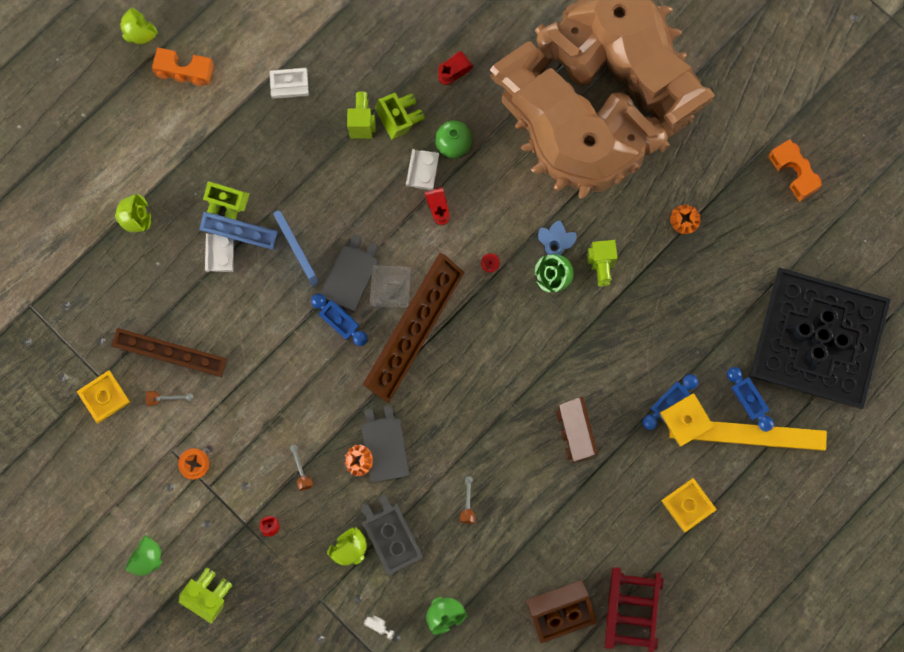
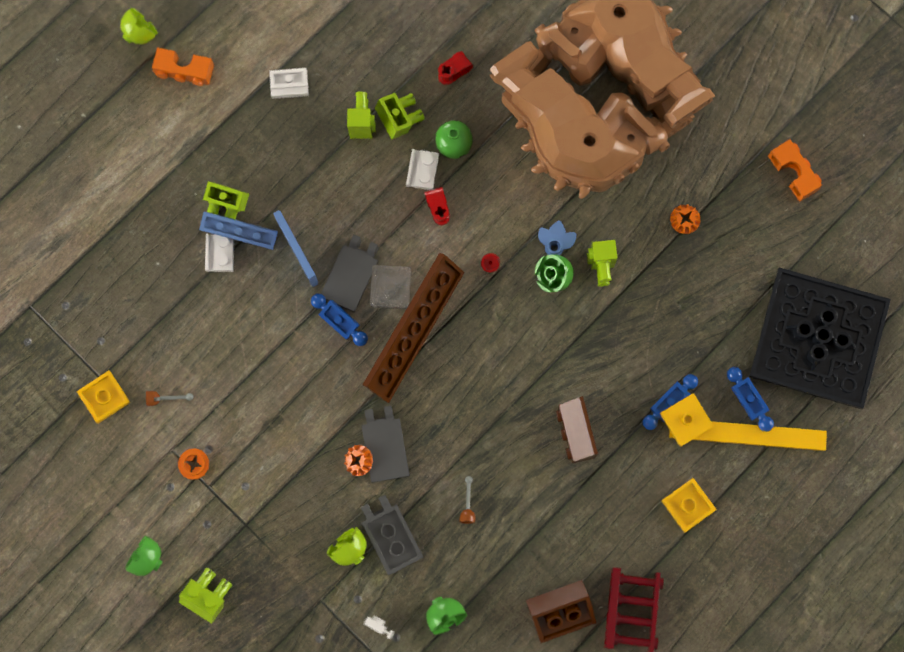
reddish brown plate [111,328,228,378] -> none
lime cylinder [115,194,151,233] -> none
red tile [259,516,280,537] -> none
hinge [290,445,314,491] -> none

